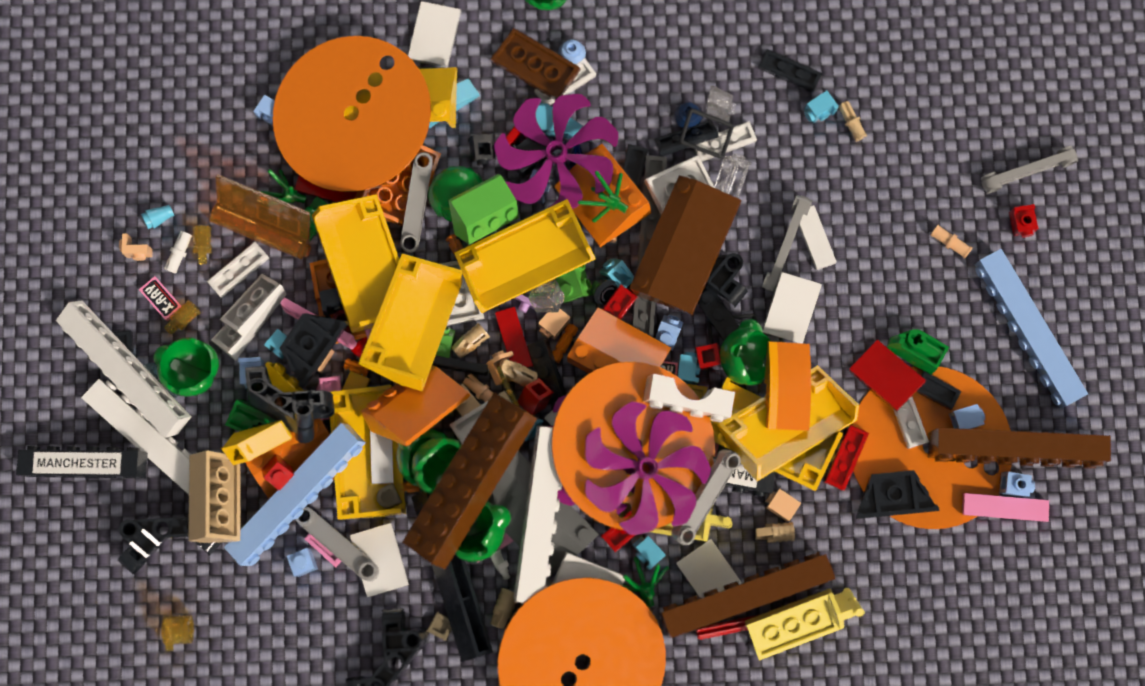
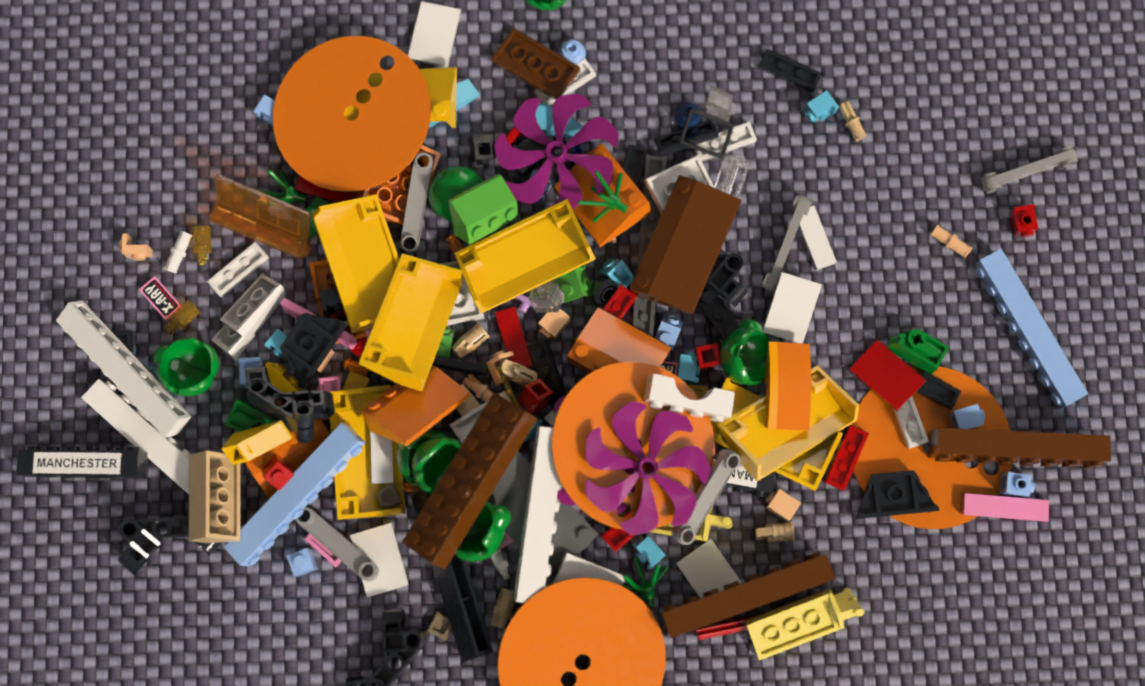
medium azure cone [141,204,174,229] -> none
clear yellow piece [162,613,194,651] -> none
orange axle [552,323,578,363] -> none

